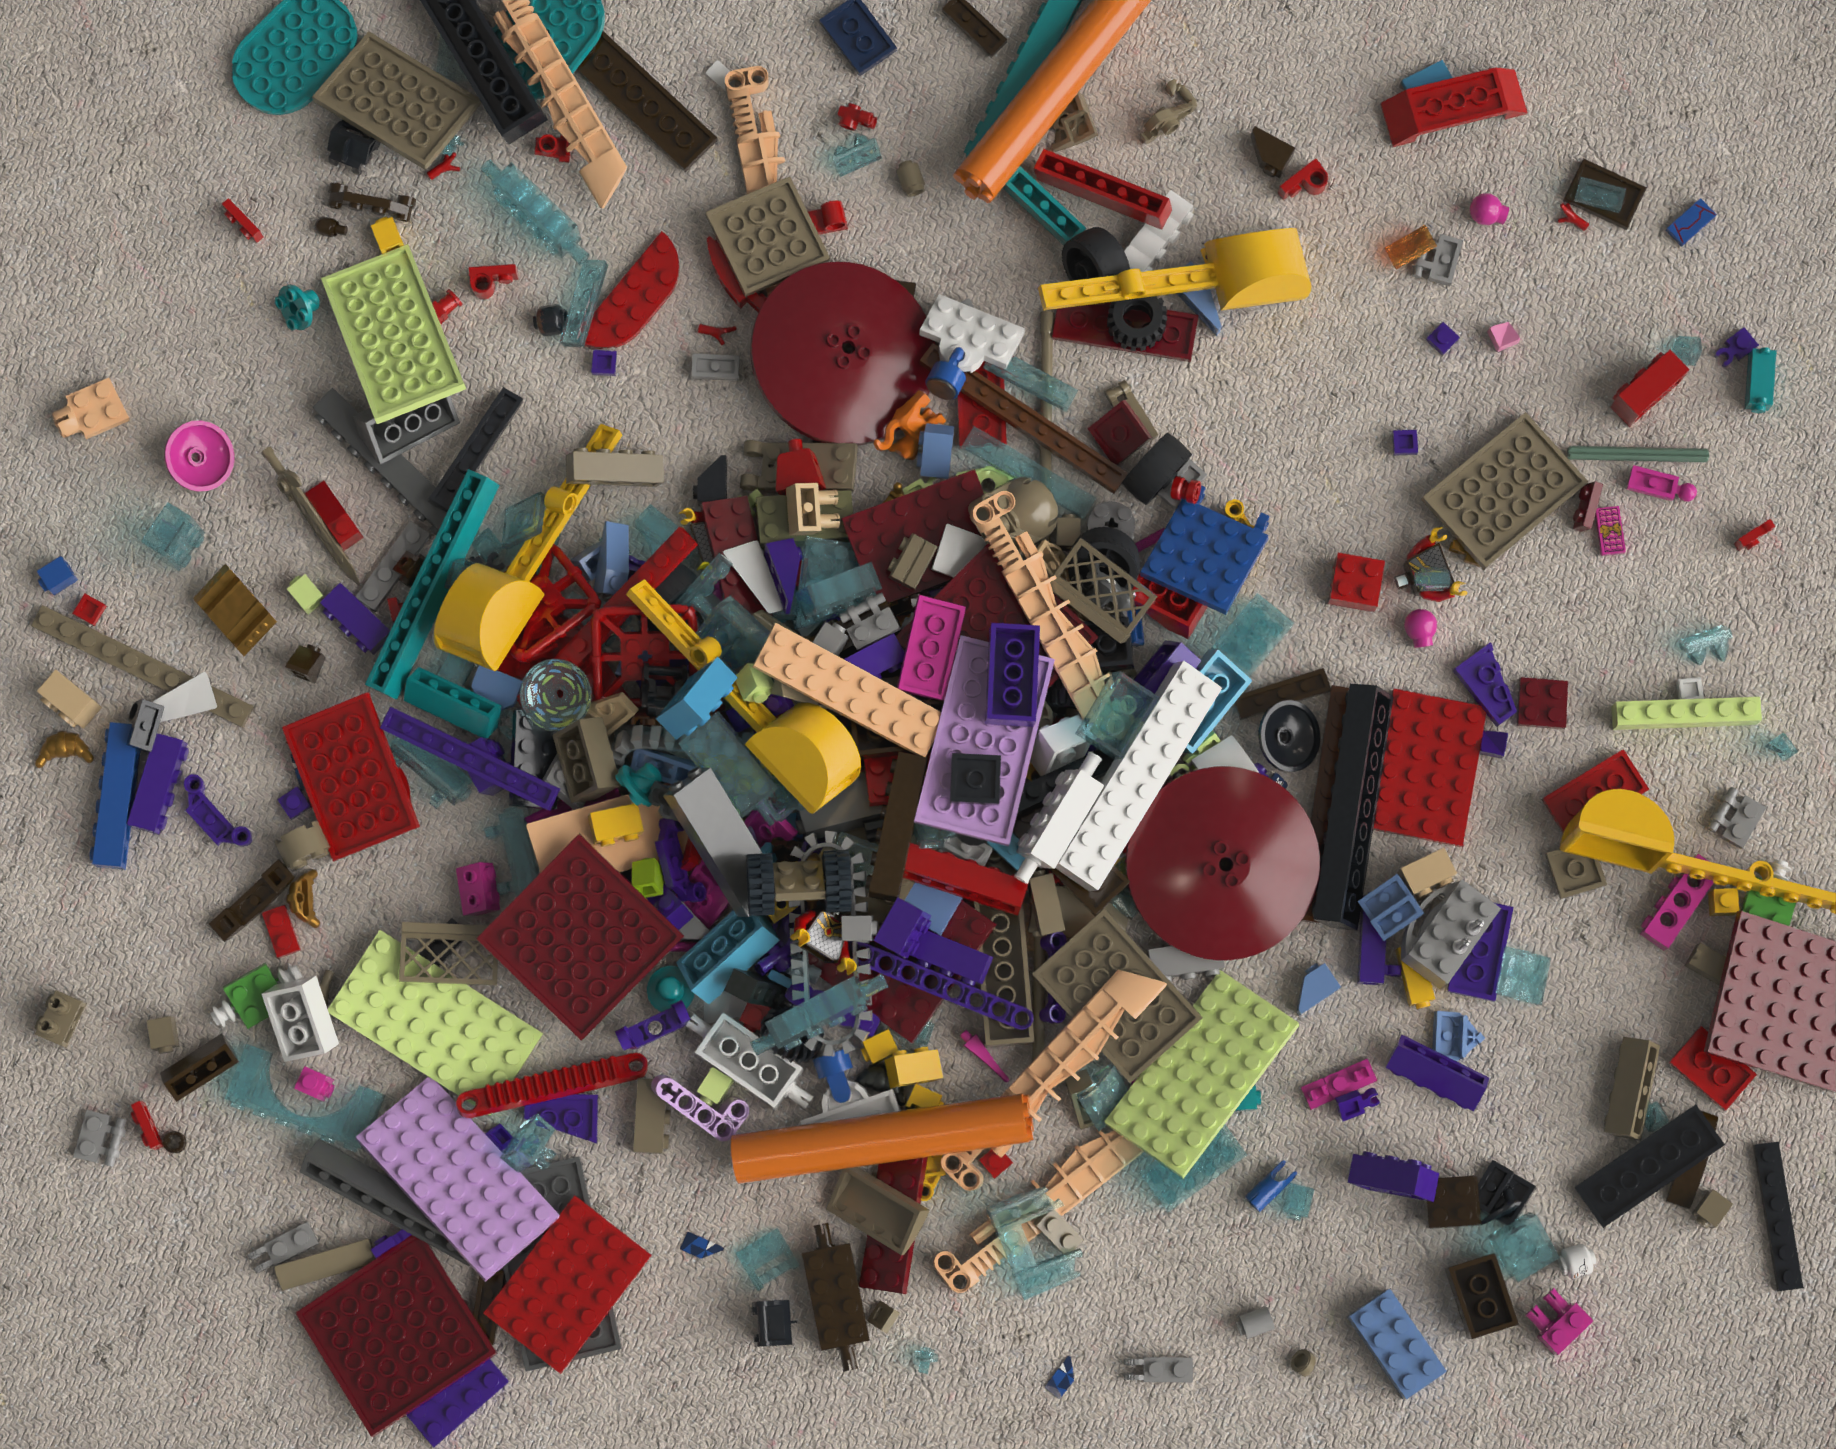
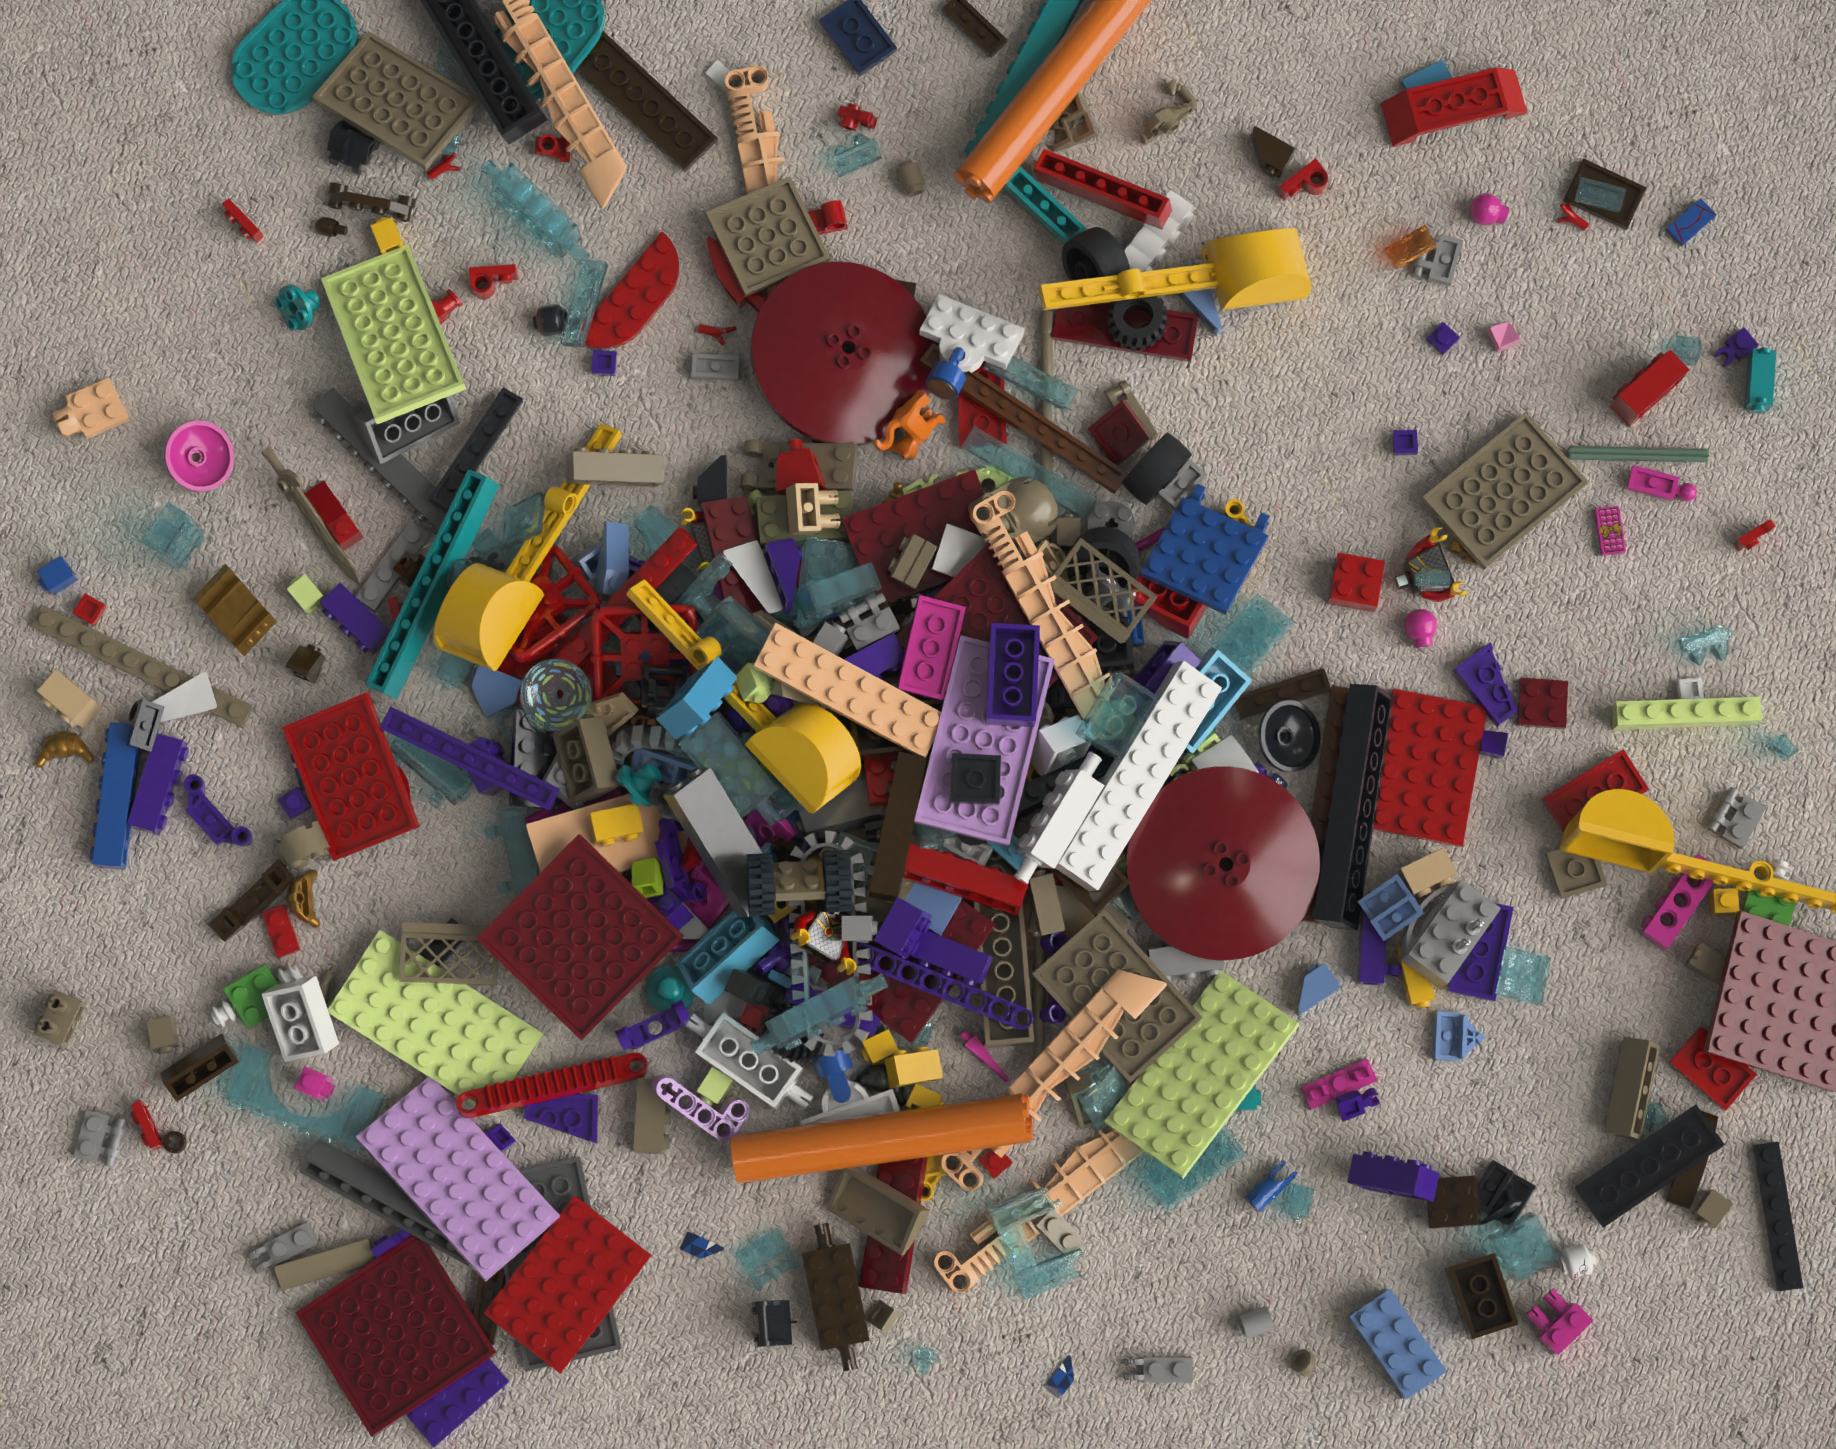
teal brick [403,667,502,738] -> none
dark pink brick [456,862,500,916] -> none
clear light blue brick [500,1114,556,1173] -> none
medium blue brick [917,423,954,479] -> none
red wheel [1170,476,1201,504] -> none
dark purple brick [1386,1034,1489,1111] -> none
plate [1573,481,1603,532] -> none

